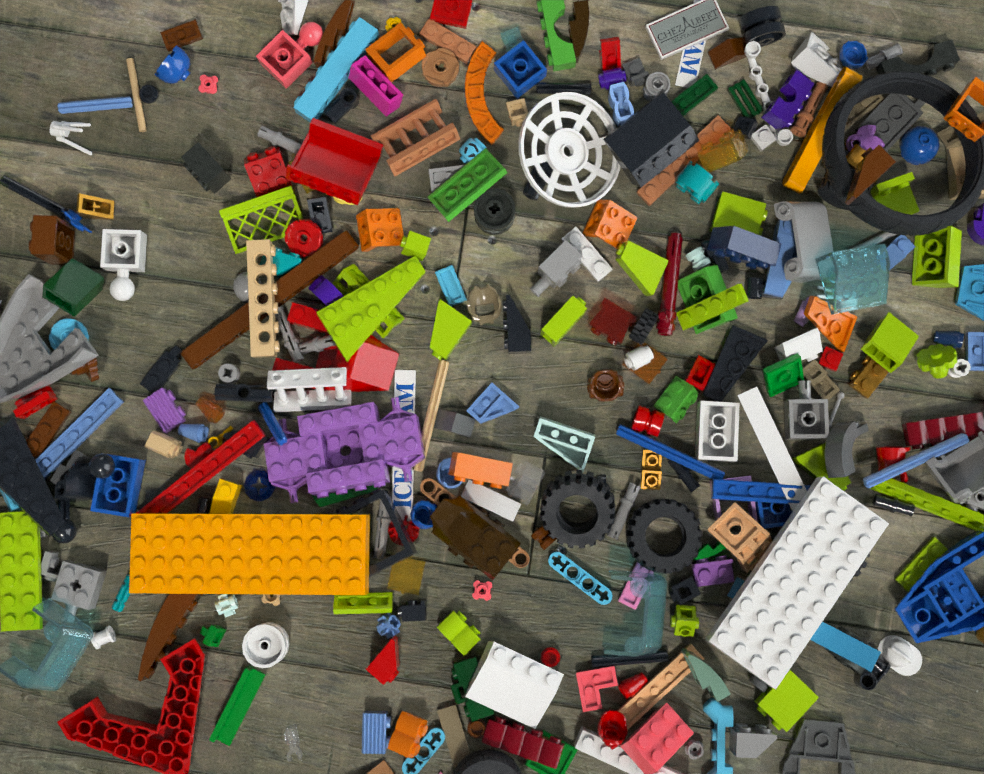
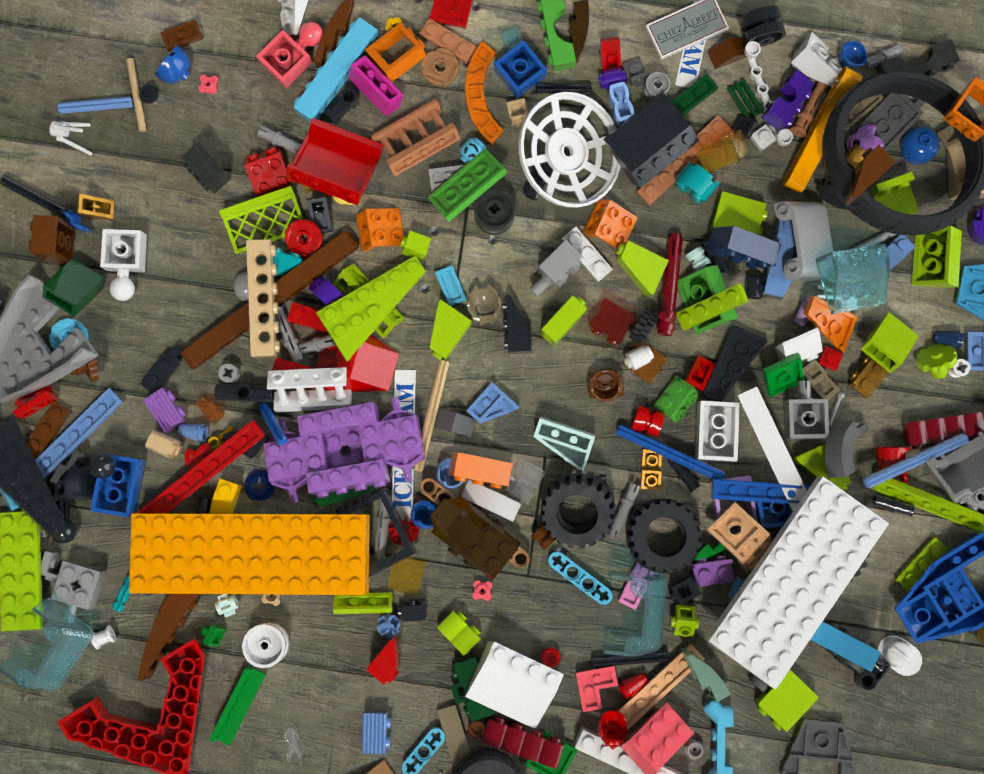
orange brick [388,711,428,758] -> none
light grey slope [729,723,777,758] -> none

